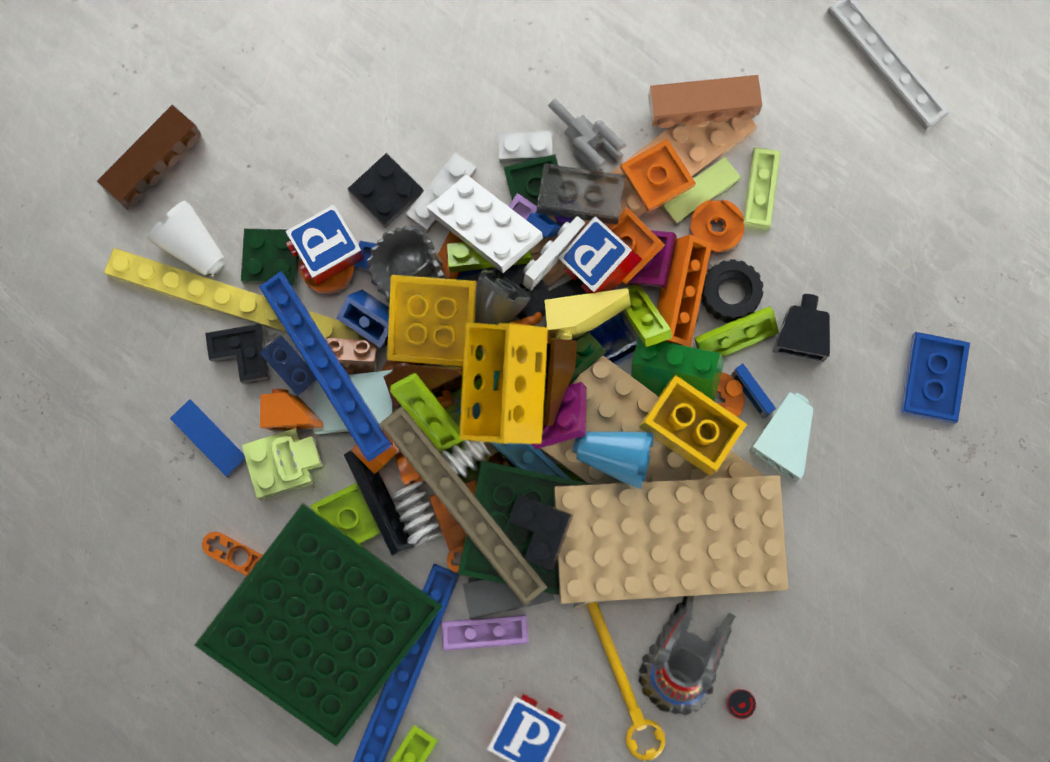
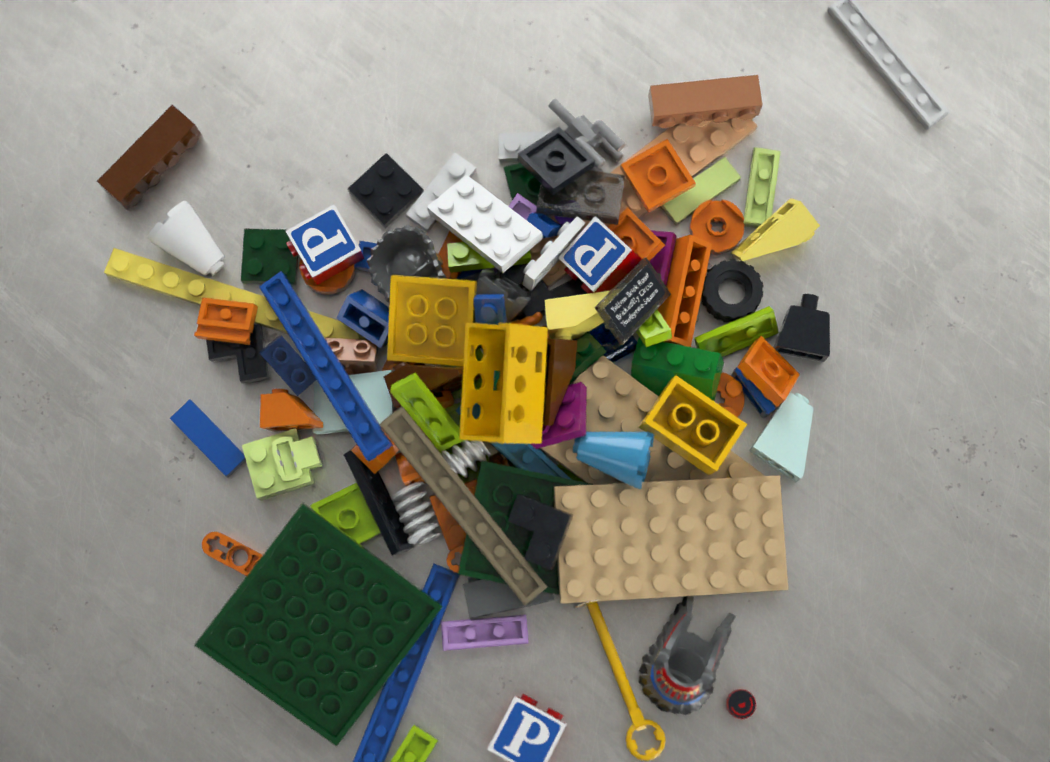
blue tile [900,332,970,424] -> none
none -> orange plate [194,297,258,345]
none -> blue plate [473,294,507,325]
none -> black plate [517,127,595,195]
none -> piece [594,258,671,345]
none -> light yellow slope [730,198,820,261]
none -> orange plate [737,336,800,406]

